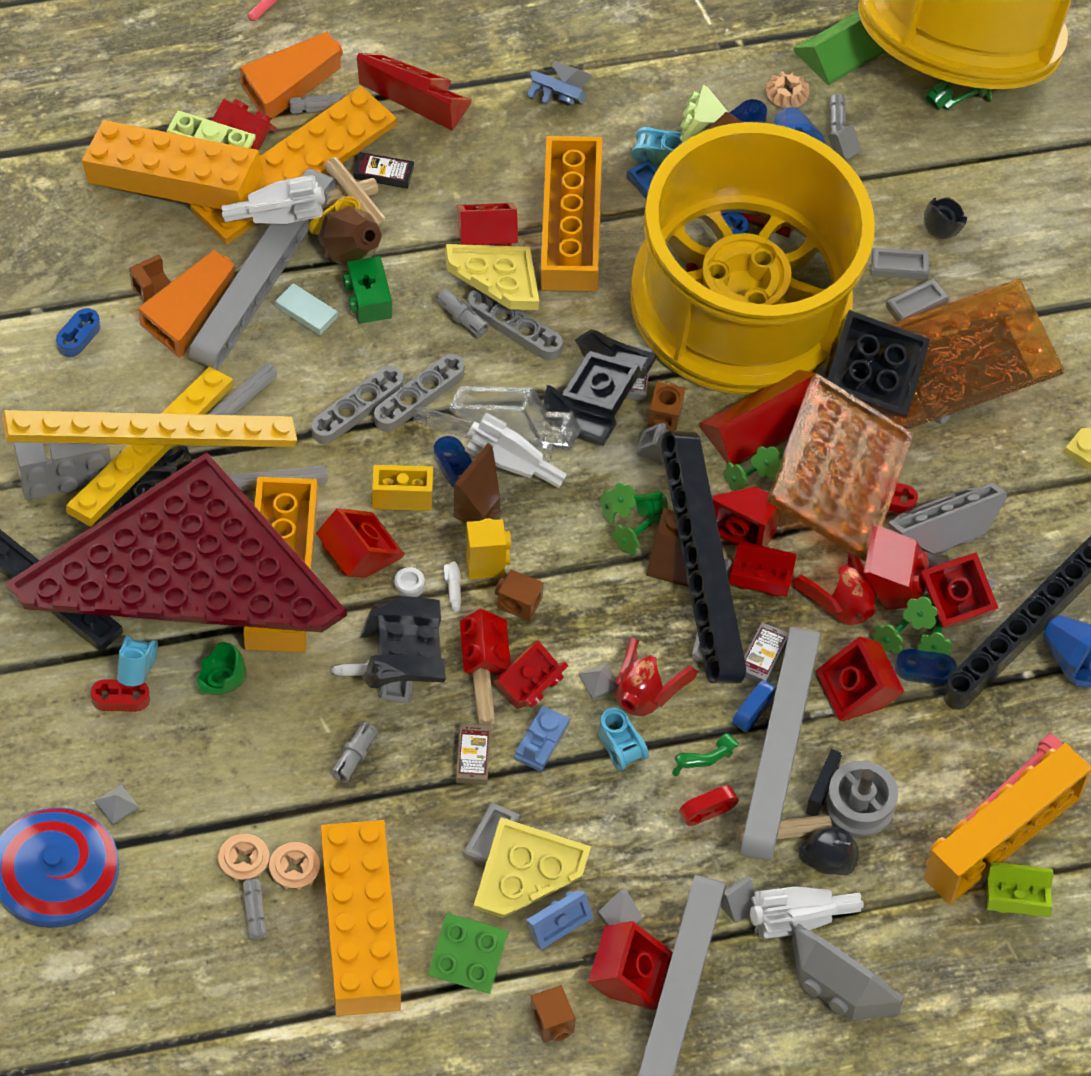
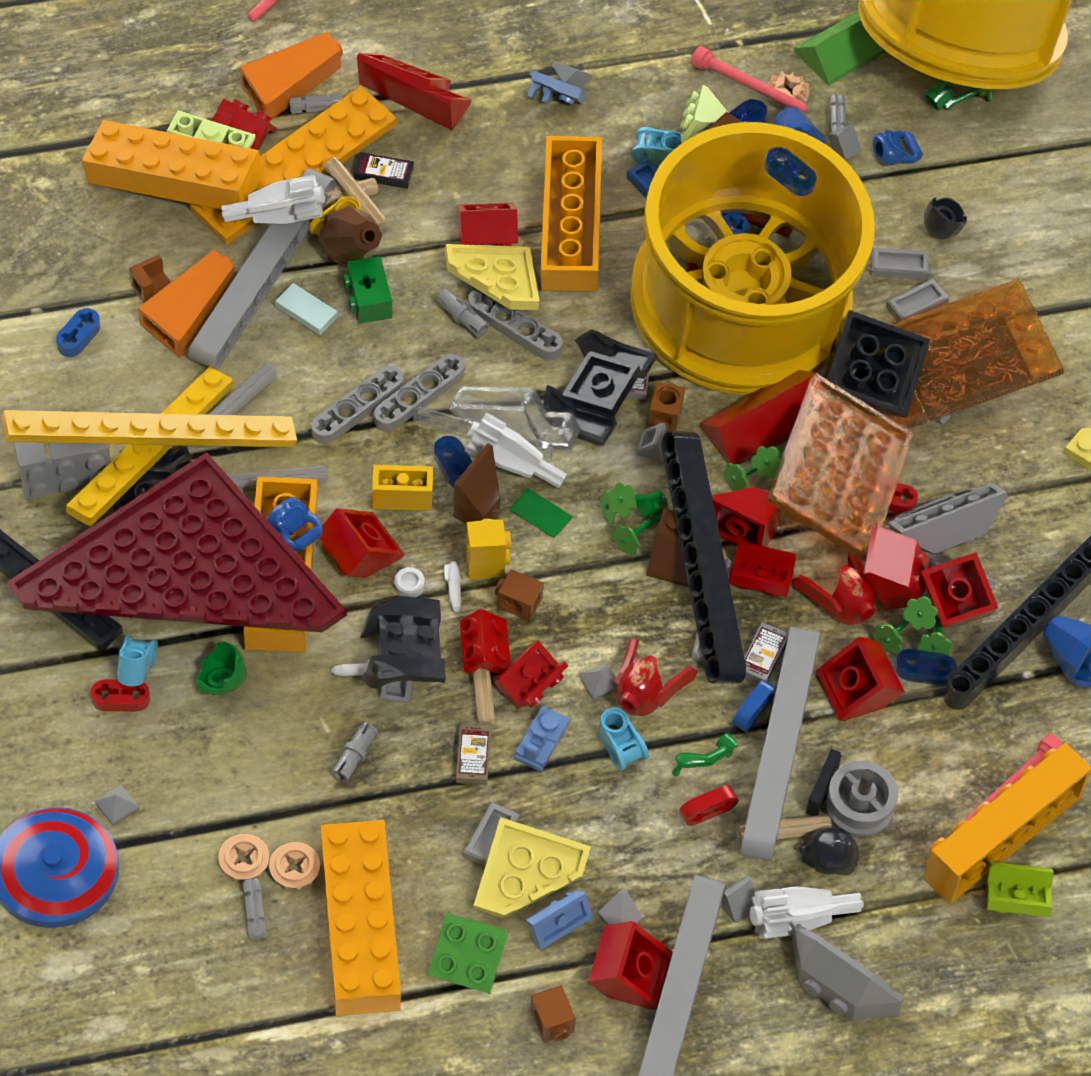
none -> blue piece [267,497,323,552]
none -> green sticker [509,488,573,538]
none -> coral piece [691,46,807,113]
none -> clear blue plate [764,147,817,196]
none -> blue piece [873,130,923,165]

